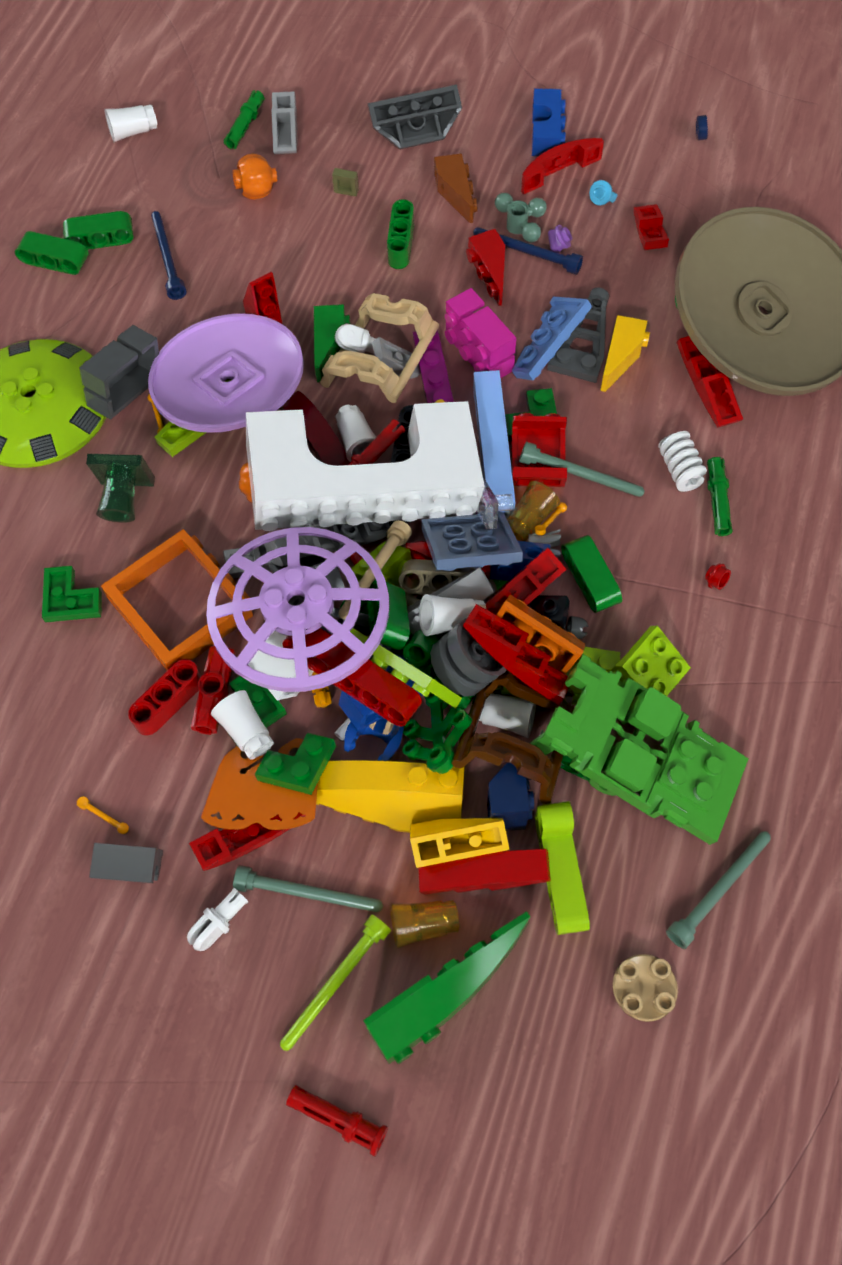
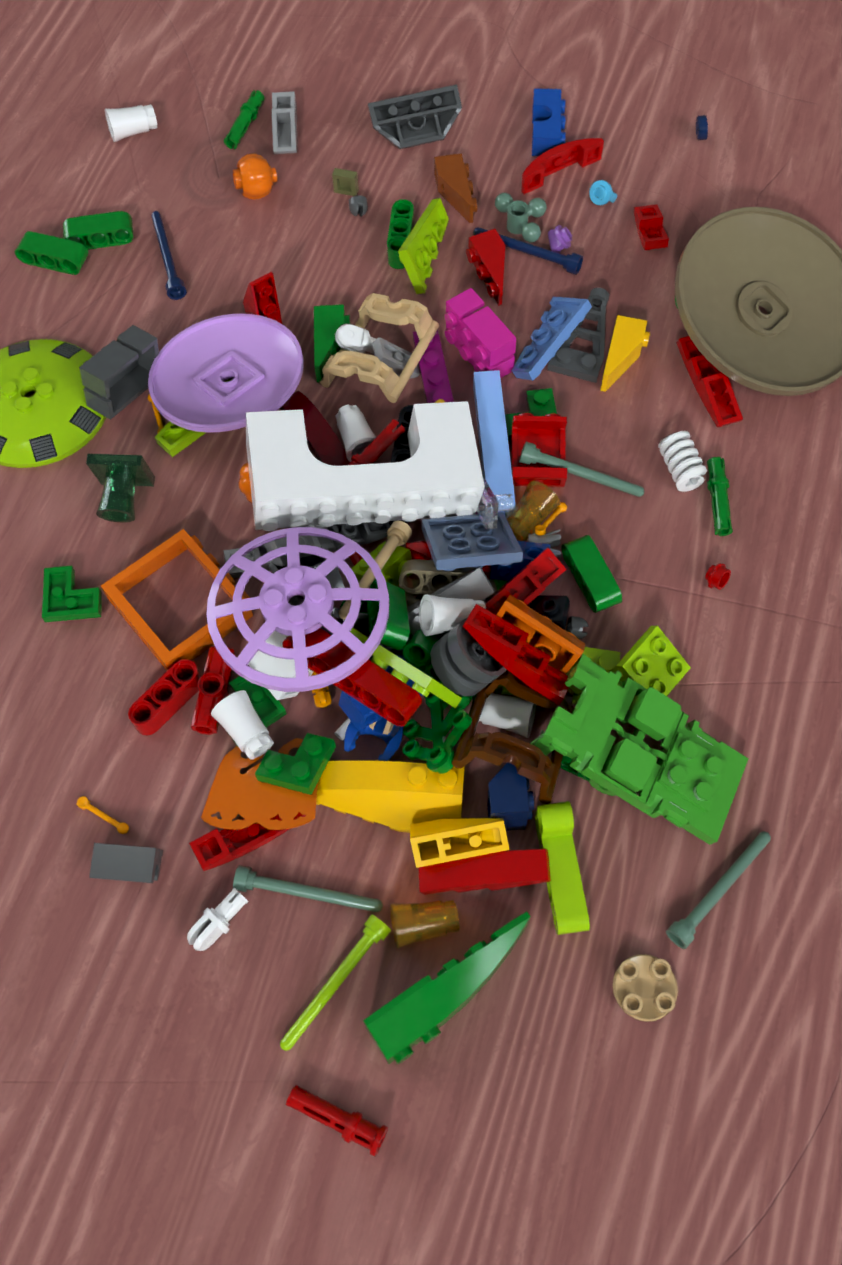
none -> dark grey hinge [348,195,368,217]
none -> lime wing [398,198,449,294]

